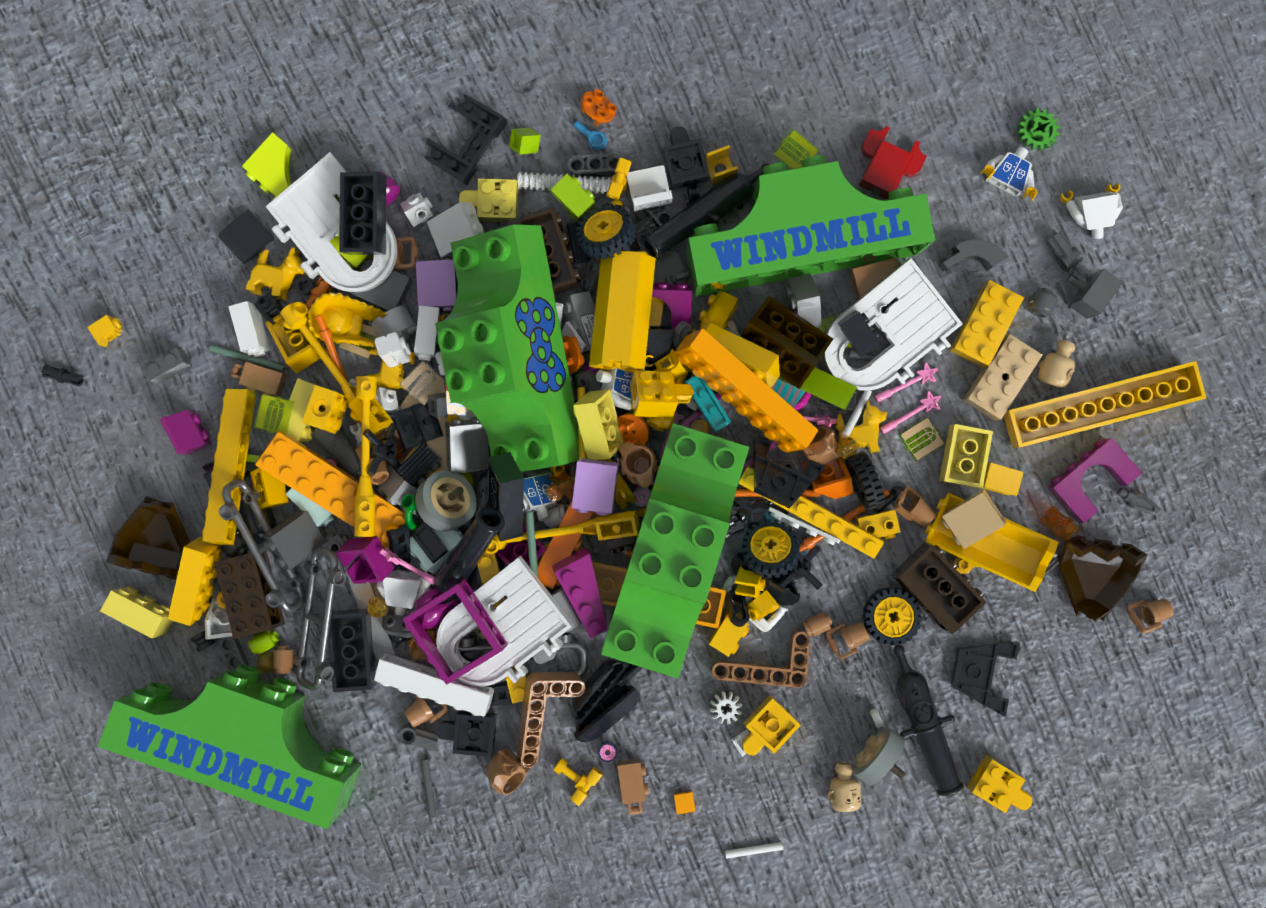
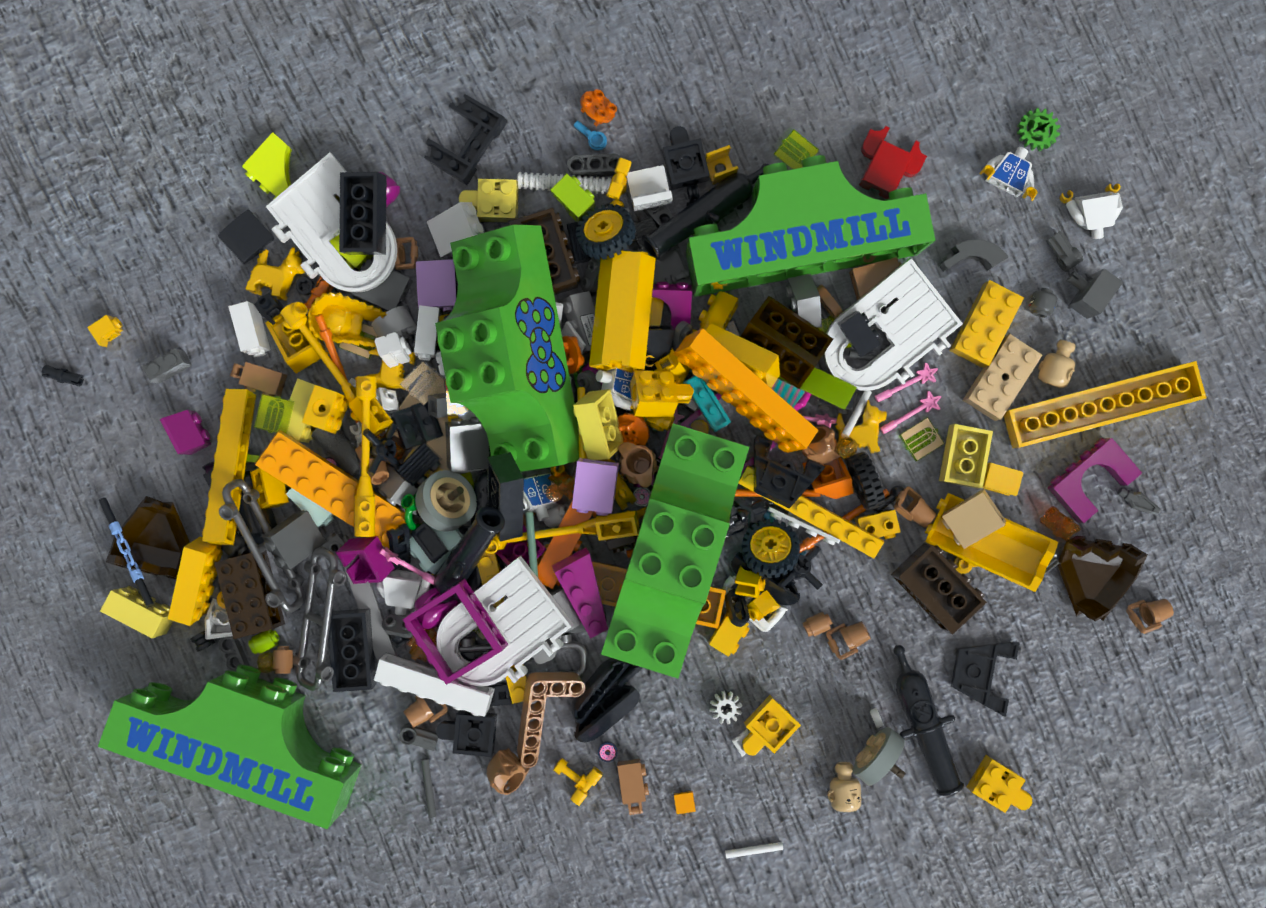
sand green bar [209,344,285,373] -> none
clear yellow piece [367,597,388,618] -> none
white brick [400,193,433,227] -> none
lime panel [509,128,541,155] -> none
medium nougat beam [711,629,810,688] -> none
wheel [863,587,922,646] -> none
none -> piece [99,498,154,608]
none -> medium nougat beam [817,285,843,319]

